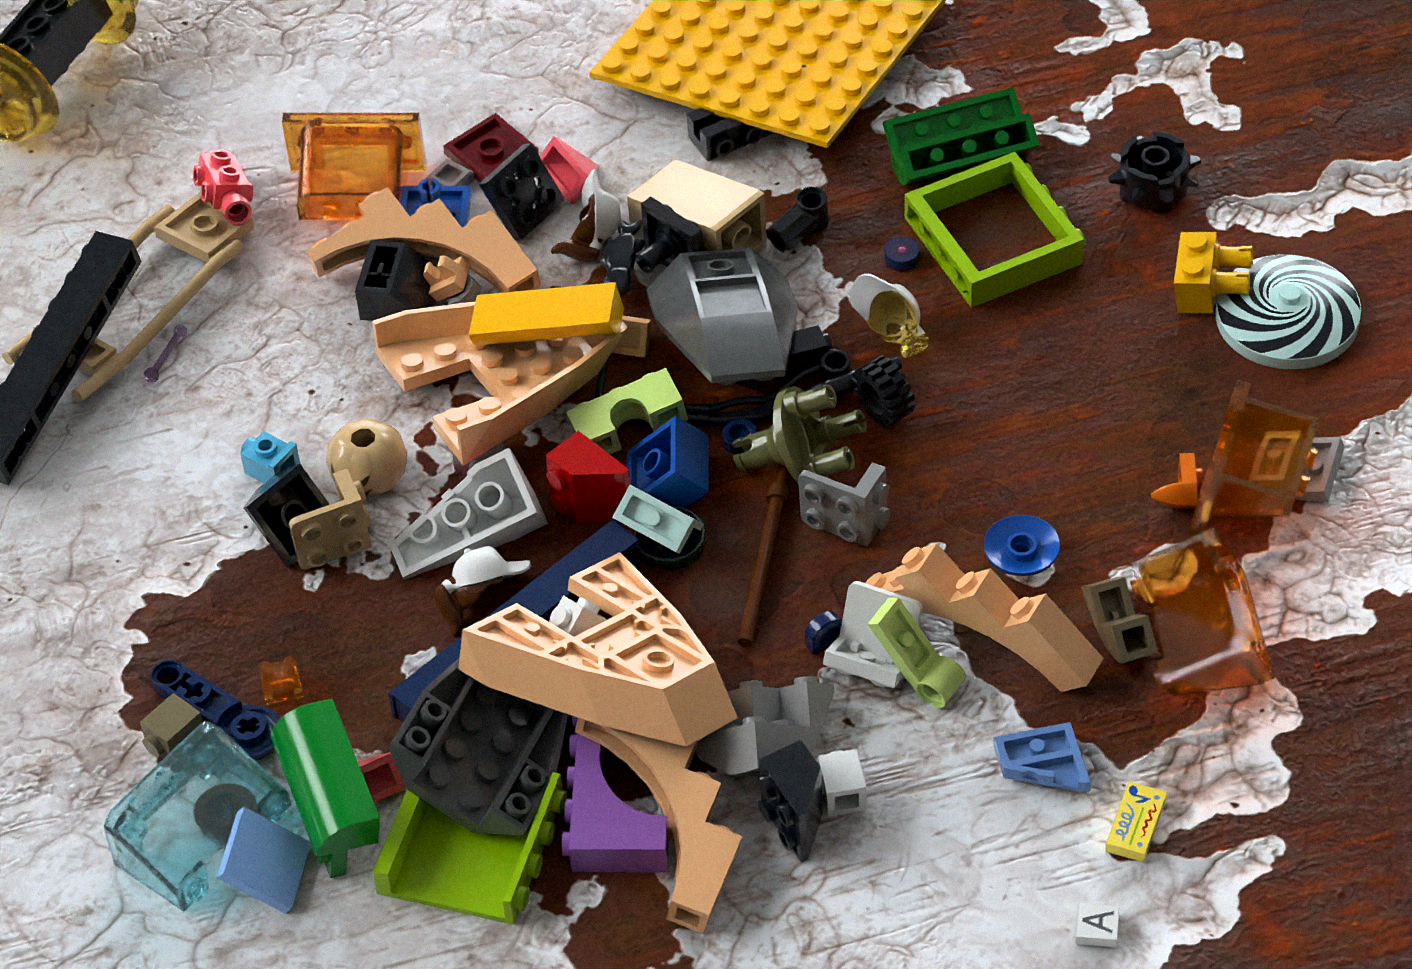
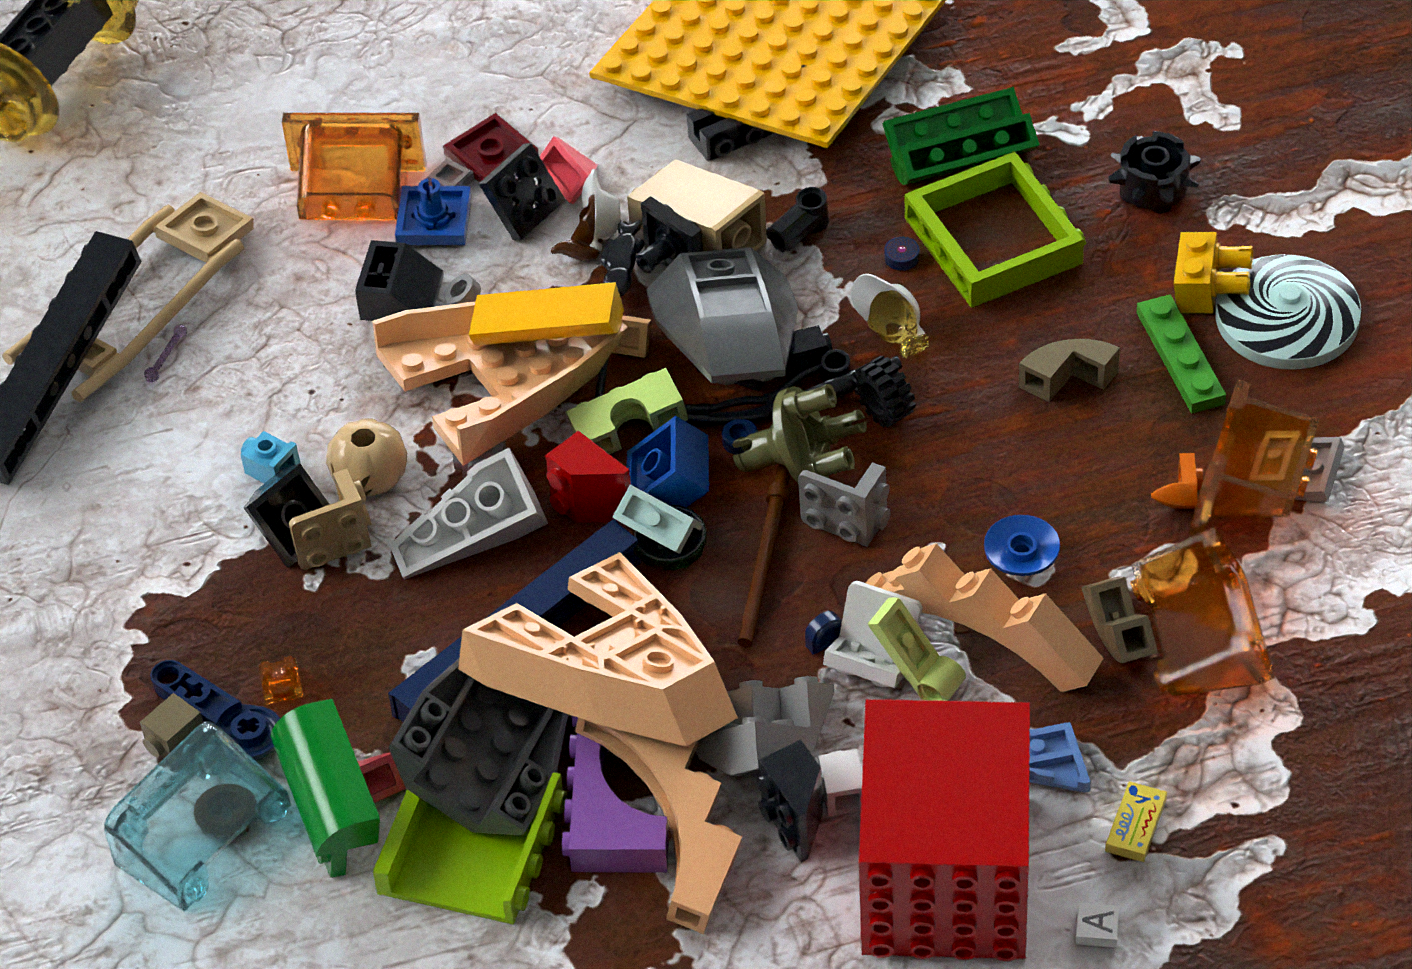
coral brick [193,150,253,225] -> none
light blue tile [217,807,311,913] -> none
light nougat arch [306,187,541,293] -> none
light nougat tile [423,255,470,302] -> none
hair [435,546,531,637] -> none
white brick [549,596,607,637] -> none
none -> red container [859,699,1030,961]
none -> dark tan brick [1019,339,1120,402]
none -> bright green plate [1137,294,1226,414]

